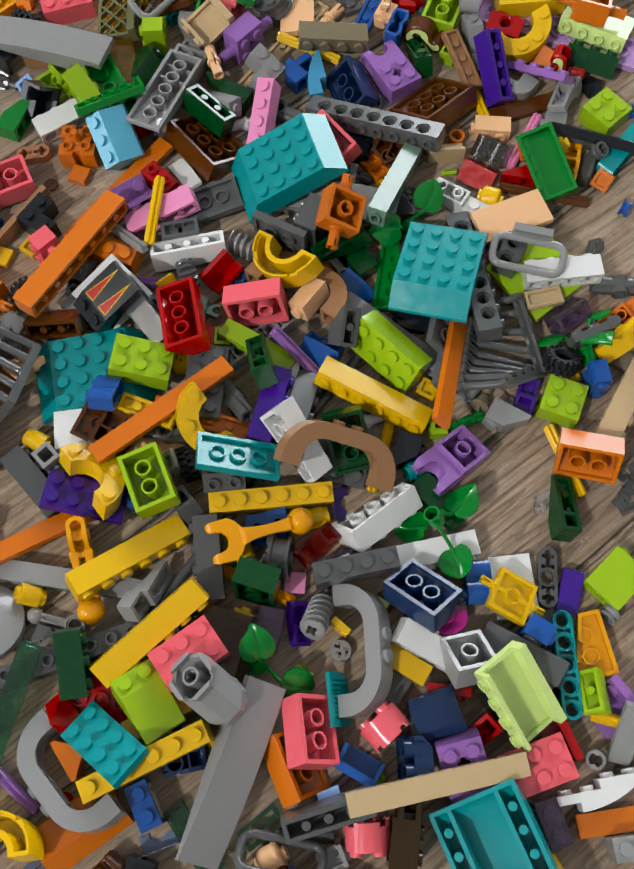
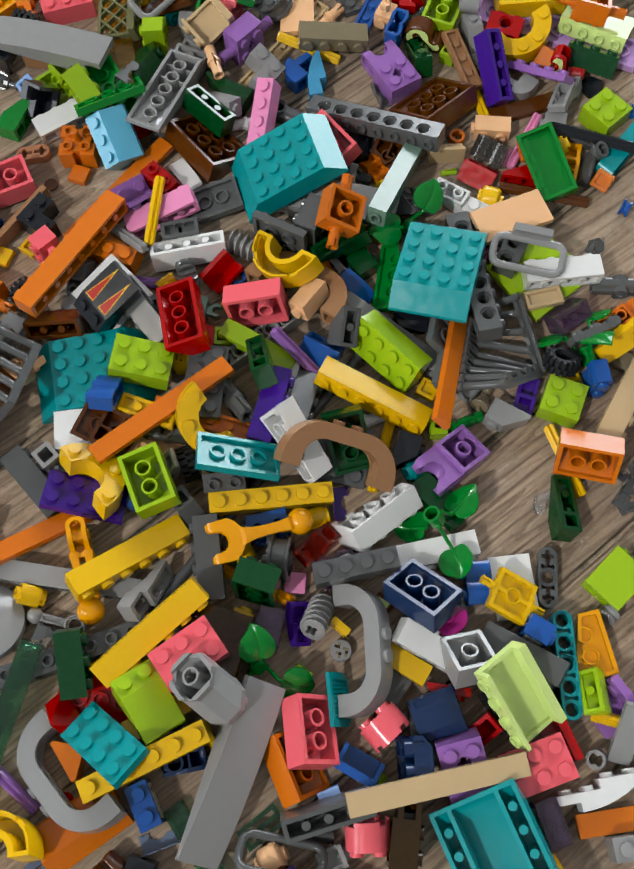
yellow brick [22,429,54,451] -> none
dark blue slope [326,55,380,108] -> none
dark purple slope [554,567,584,616] -> none
none -> dark grey piece [113,60,139,84]

